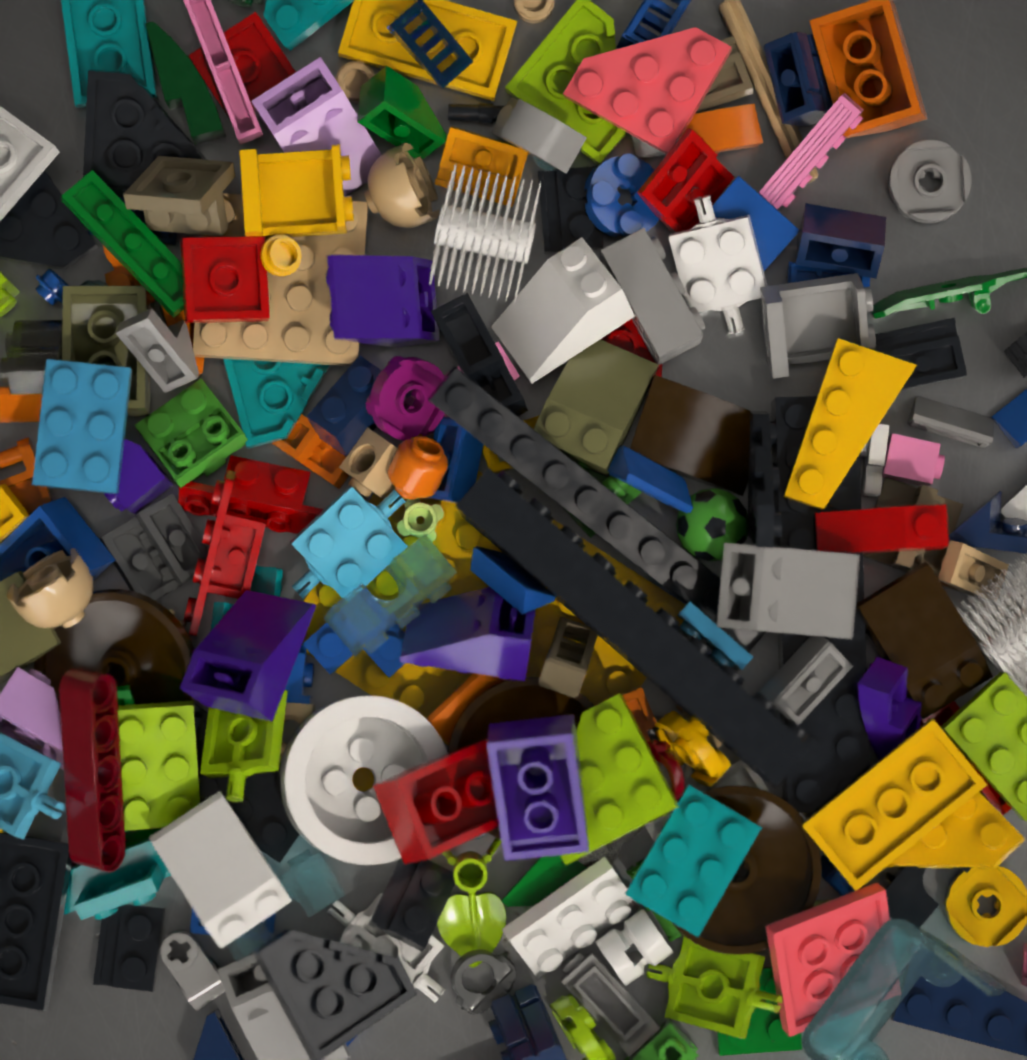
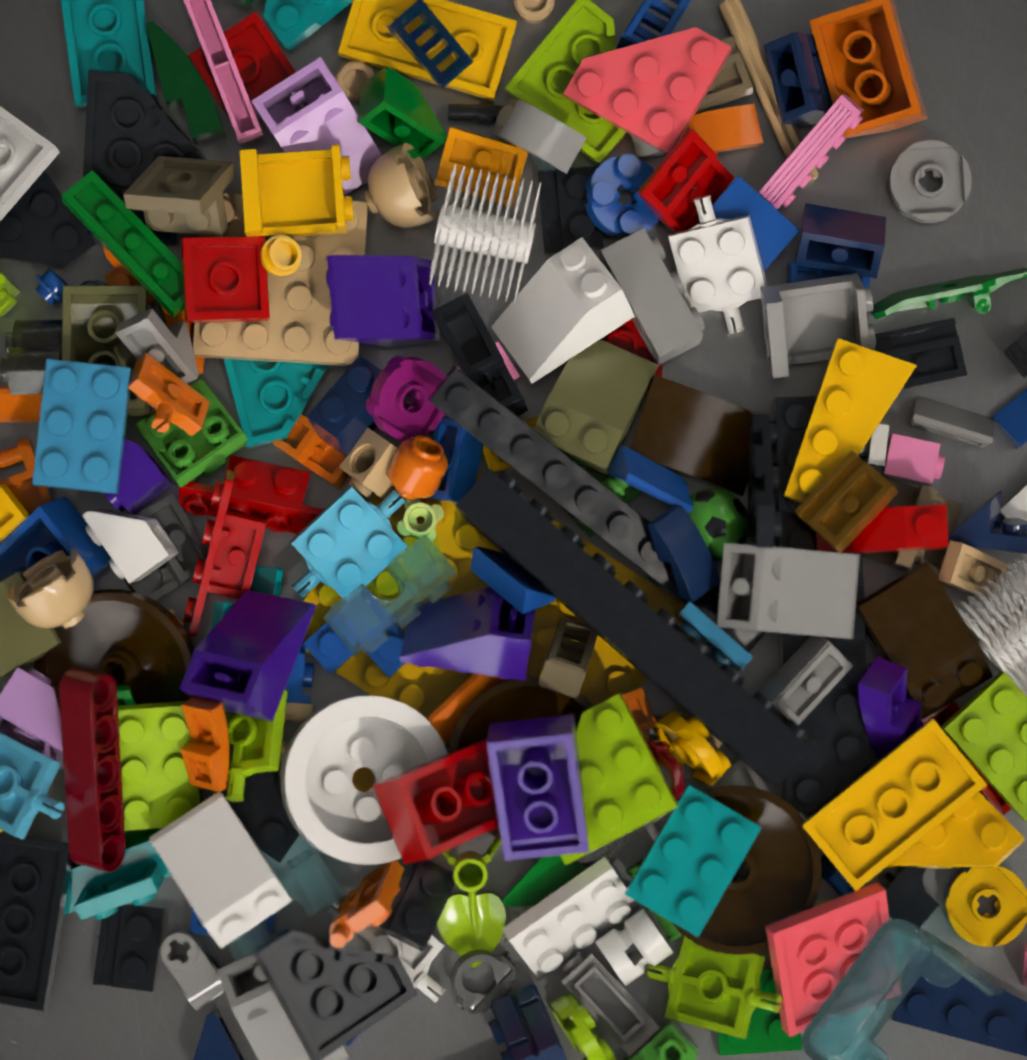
none -> white slope [82,509,179,584]
none -> orange plate [128,353,210,436]
none -> orange slope [180,697,229,792]
none -> orange plate [329,860,404,948]
none -> dark blue slope [648,505,721,602]
none -> pearl gold plate [794,451,898,553]

